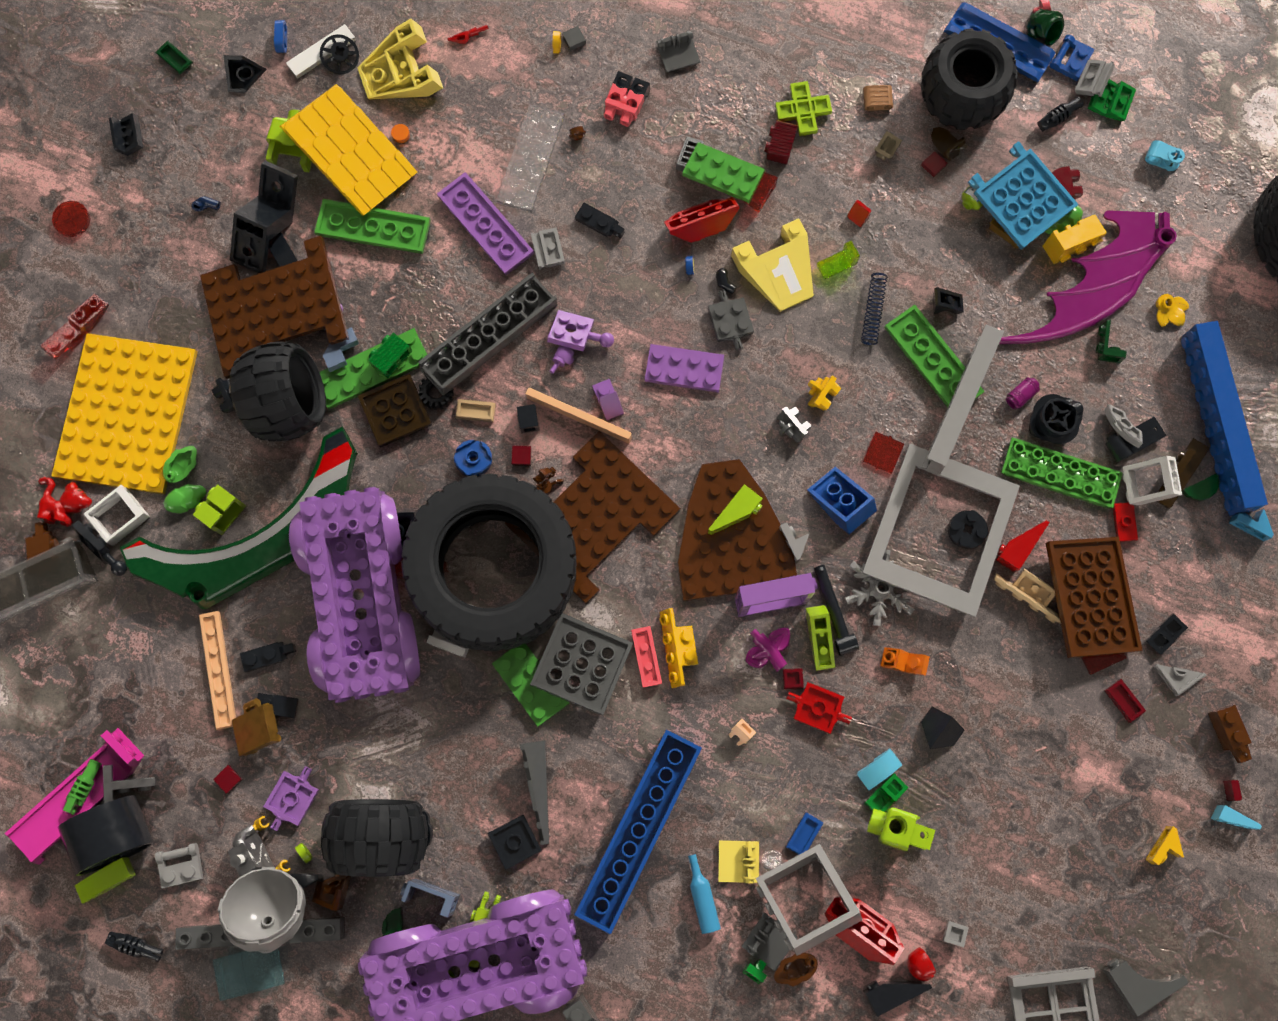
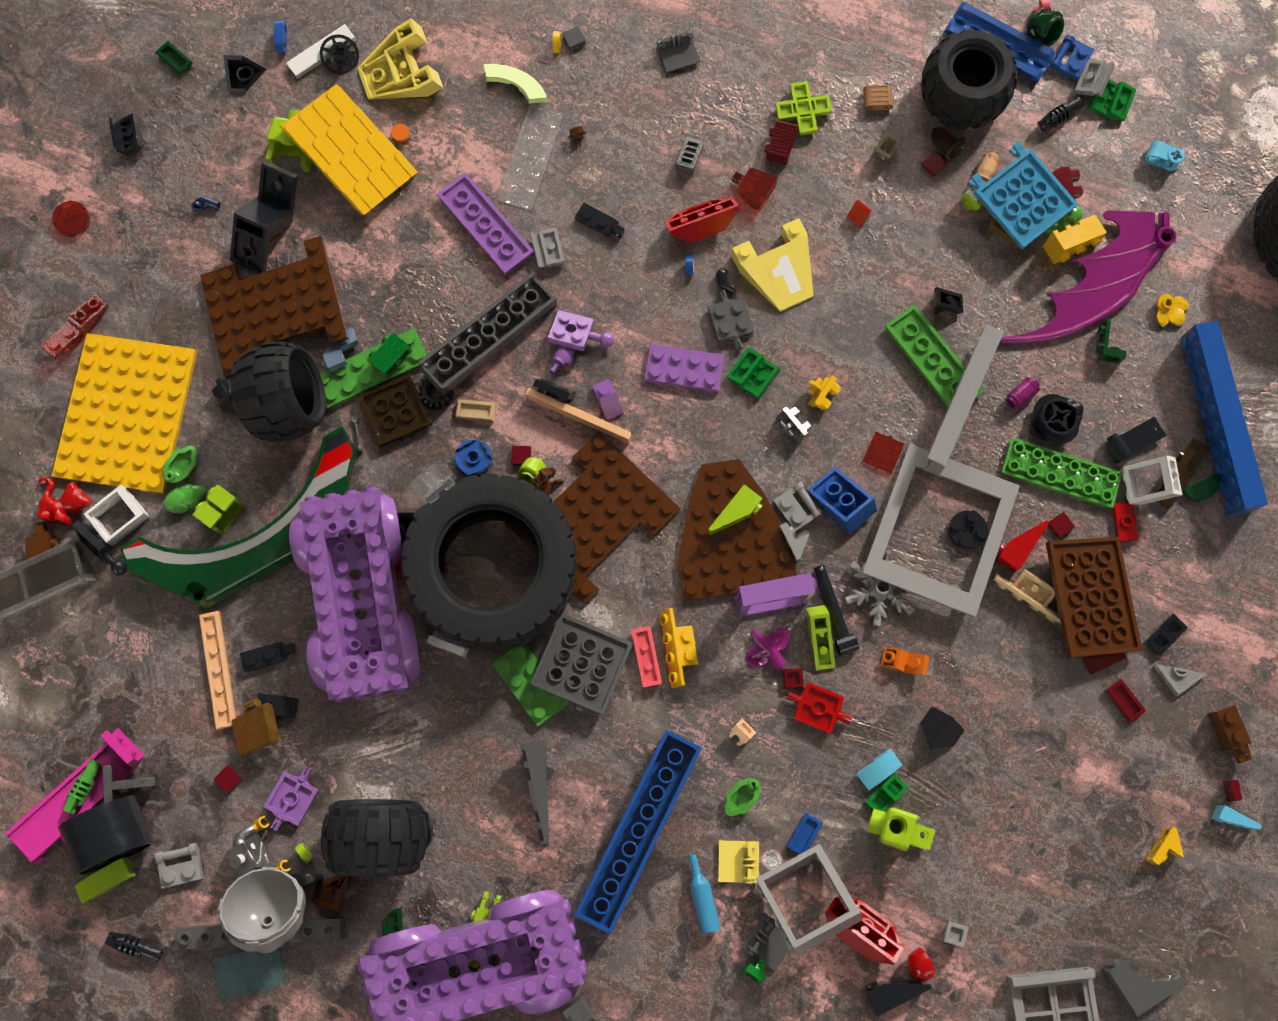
black slope [269,232,298,267] -> none
bright green plate [314,199,431,254] -> none
sand blue panel [400,879,460,918] -> none
red hand [447,25,489,44] -> none
black plate [487,814,542,870] -> none
black panel [517,404,540,434] -> none
coral hips [604,71,650,127] -> none
bright green plate [682,142,765,203] -> none
reddish brown arm [774,953,818,987] -> none
clear neon green bracket [816,240,860,279] -> none
dark blue piece [861,273,888,345] -> none
light grey tile [1105,404,1143,448] -> none
dark azure slope [1229,509,1274,541] -> none
none -> dark grey hinge [351,415,363,453]
none -> clear plate [406,461,457,505]
none -> yellowish green tile [484,64,547,104]
none -> lime head [519,457,546,485]
none -> black plate [533,378,575,402]
none -> bright green arm [725,778,761,816]
none -> green slope [727,347,781,399]
none -> light grey plate [773,482,823,532]
none -> light nougat head [975,152,1001,183]
none -> dark red tile [1048,512,1075,539]

